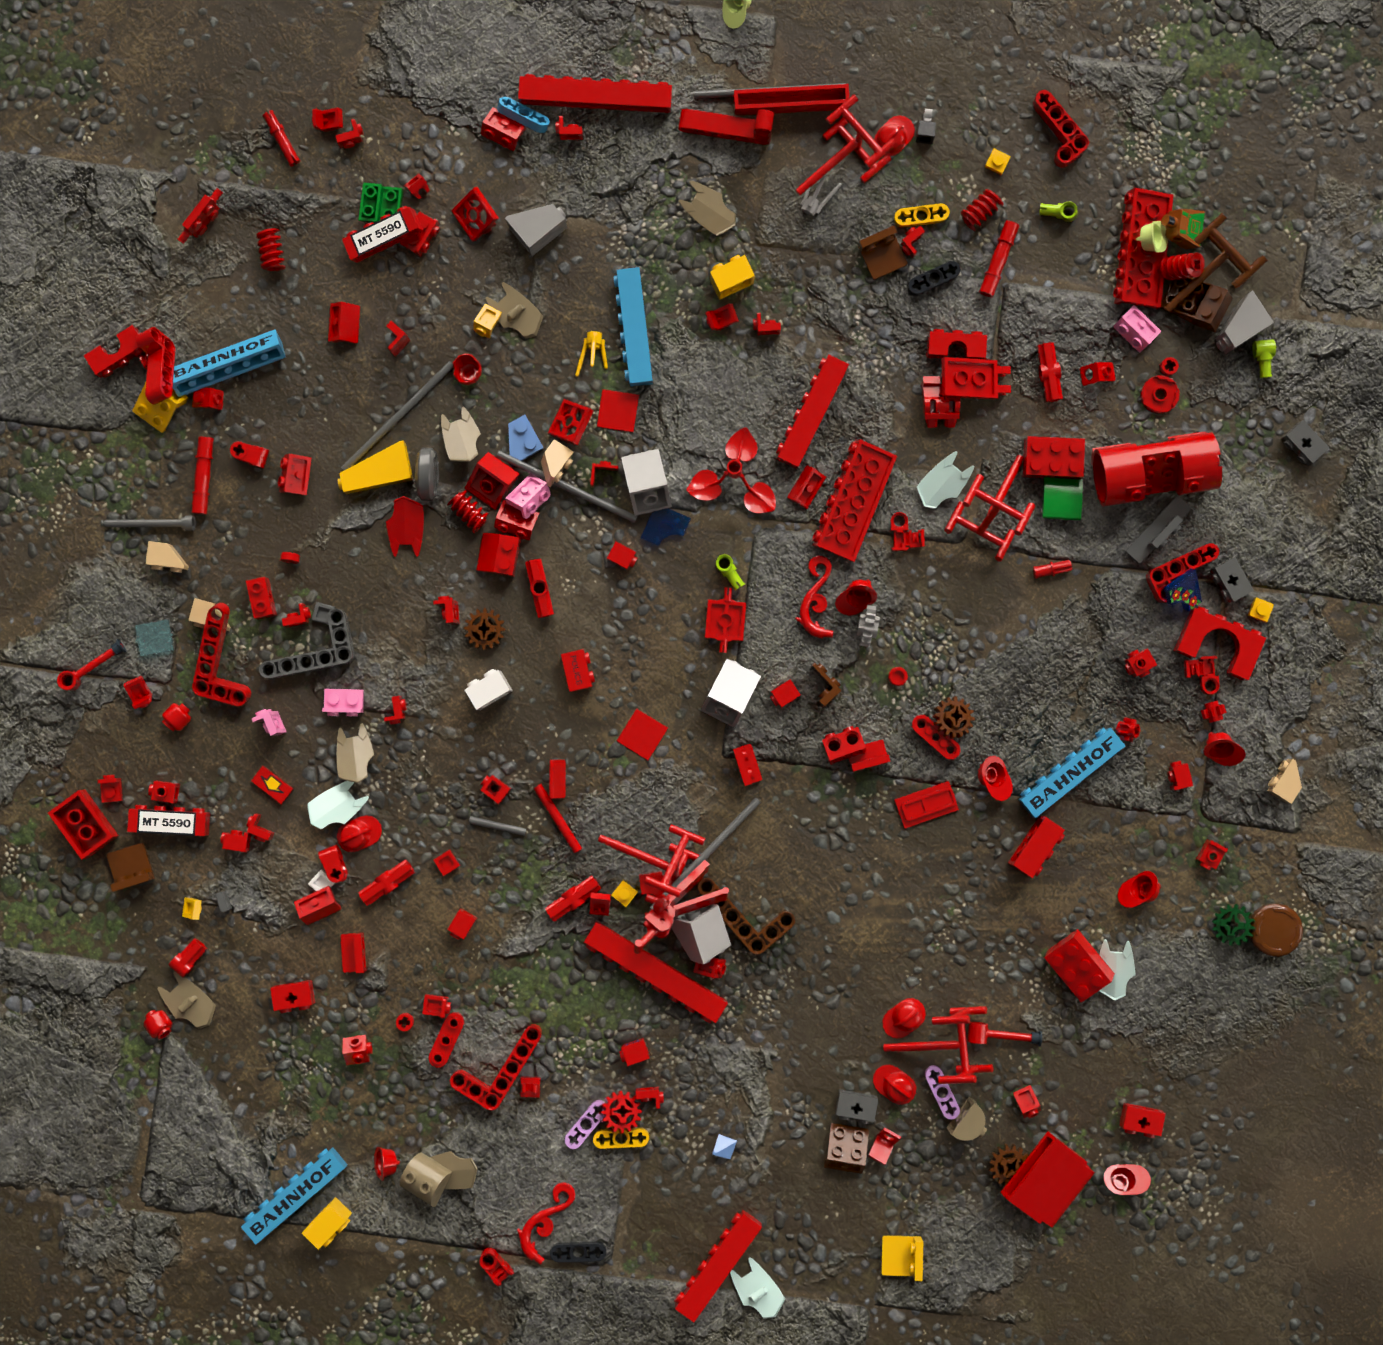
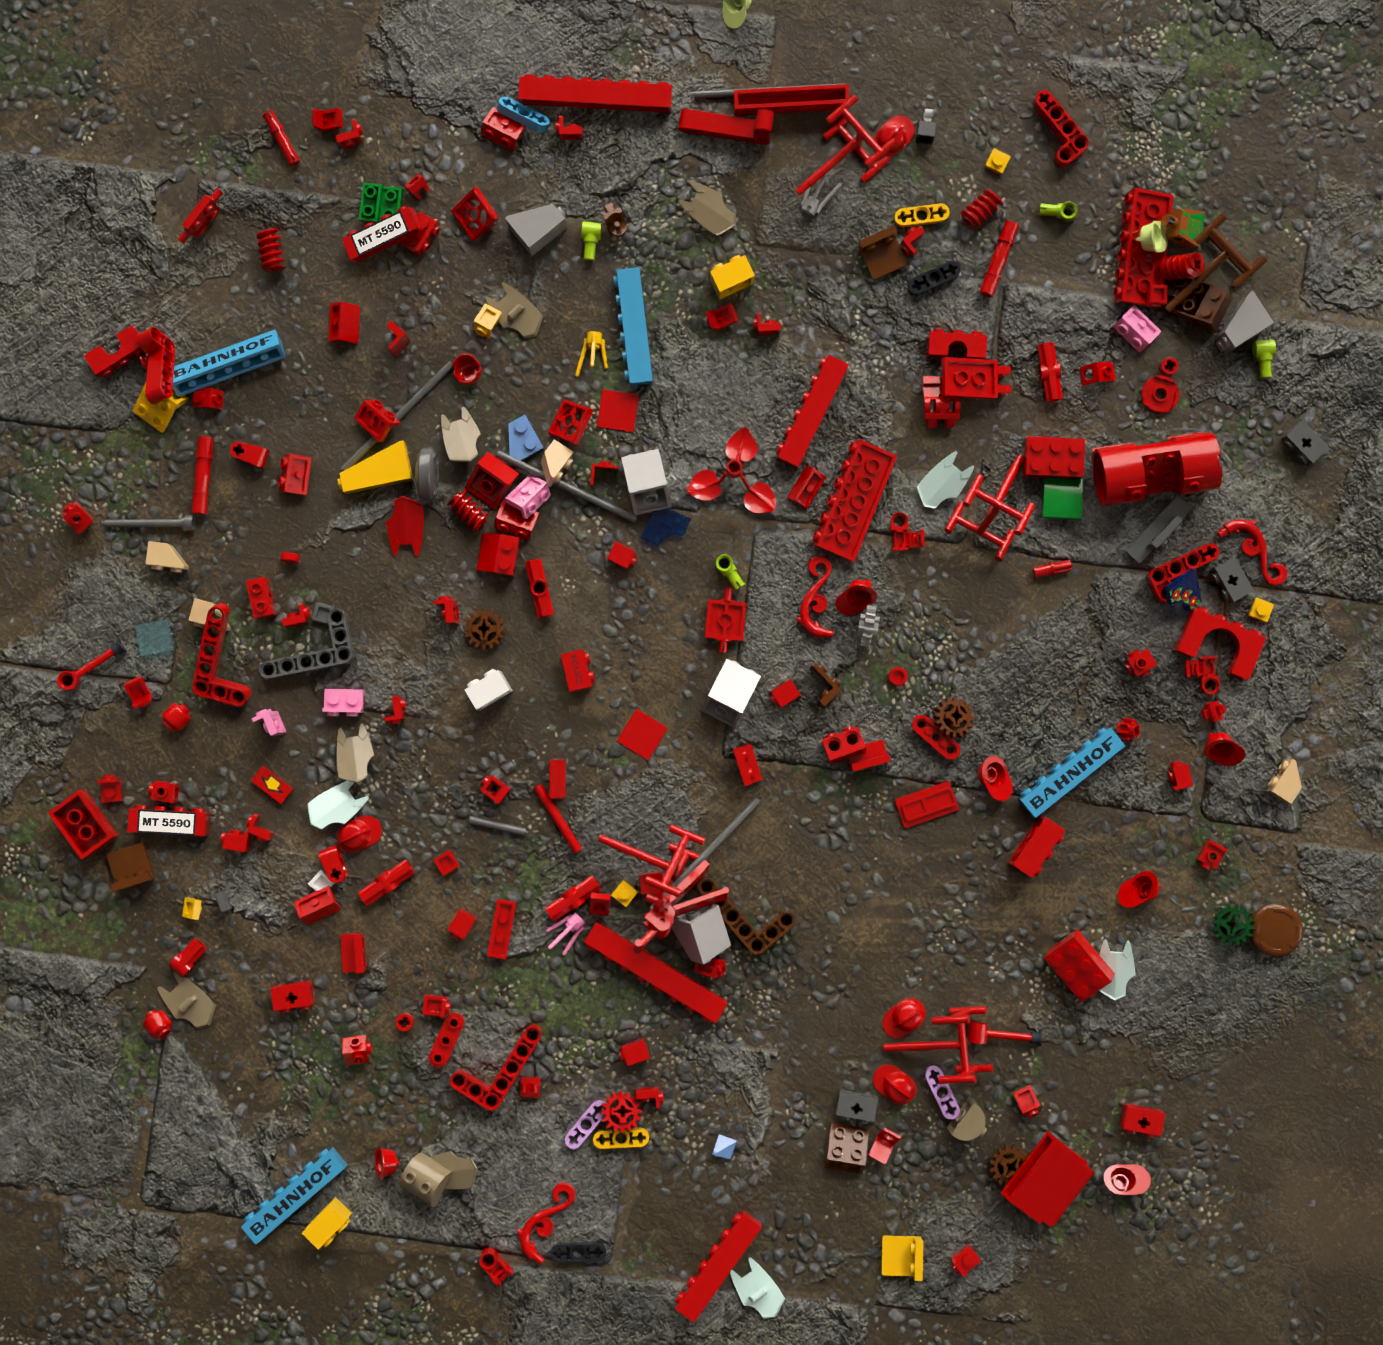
none -> red brick [62,501,93,534]
none -> red bracket [354,399,400,442]
none -> red plate [487,898,517,959]
none -> bright pink plant [546,912,585,955]
none -> lime pin [581,221,602,261]
none -> reddish brown hips [603,203,628,237]
none -> red bracket [951,1244,982,1278]
none -> red tile [1147,284,1168,305]
none -> red plant [1217,519,1288,586]

